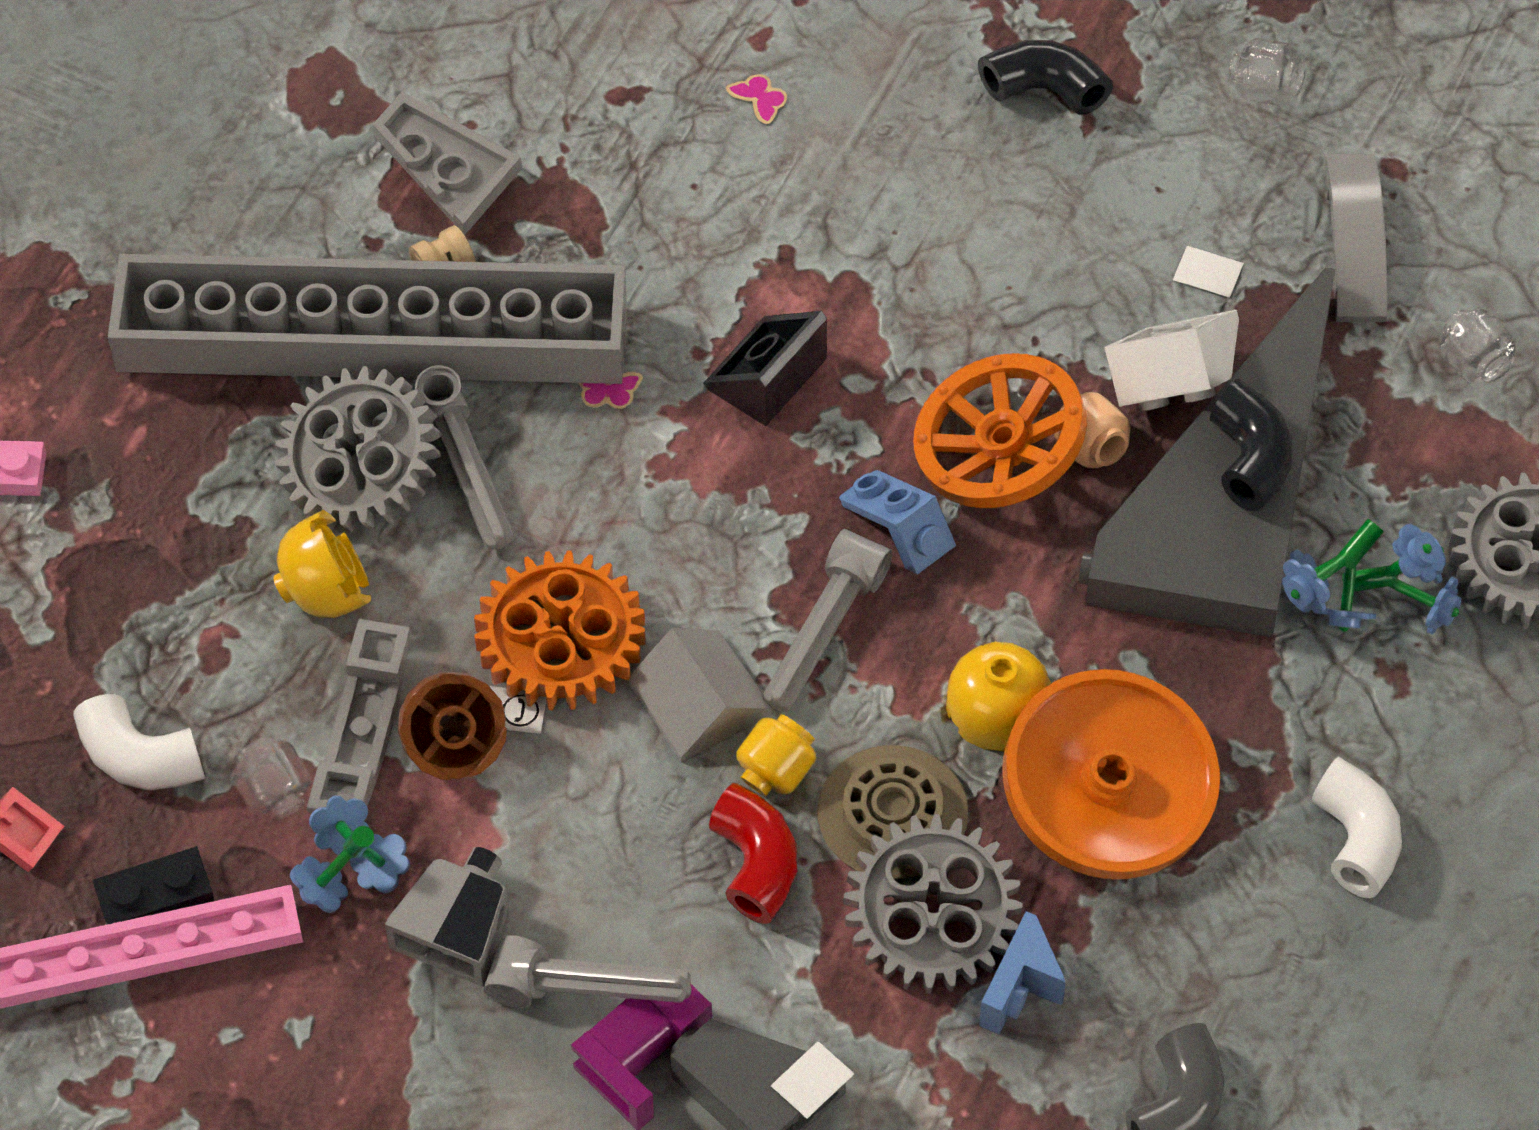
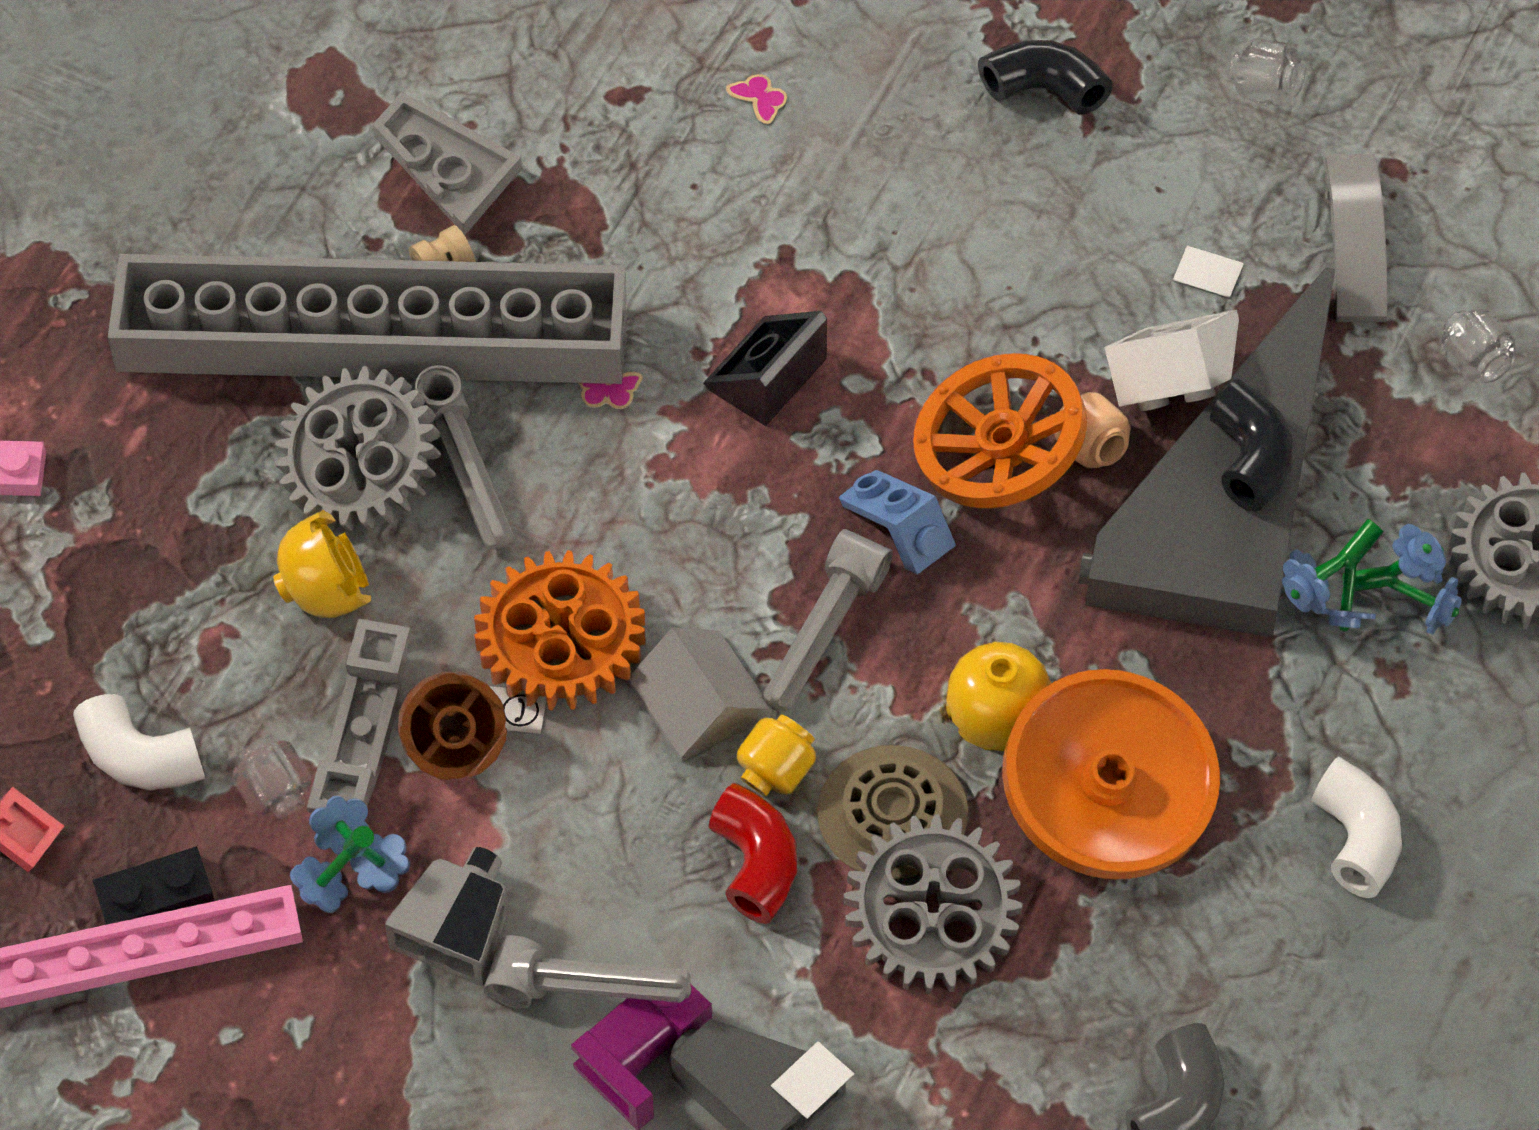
medium blue slope [979,911,1066,1035] -> none

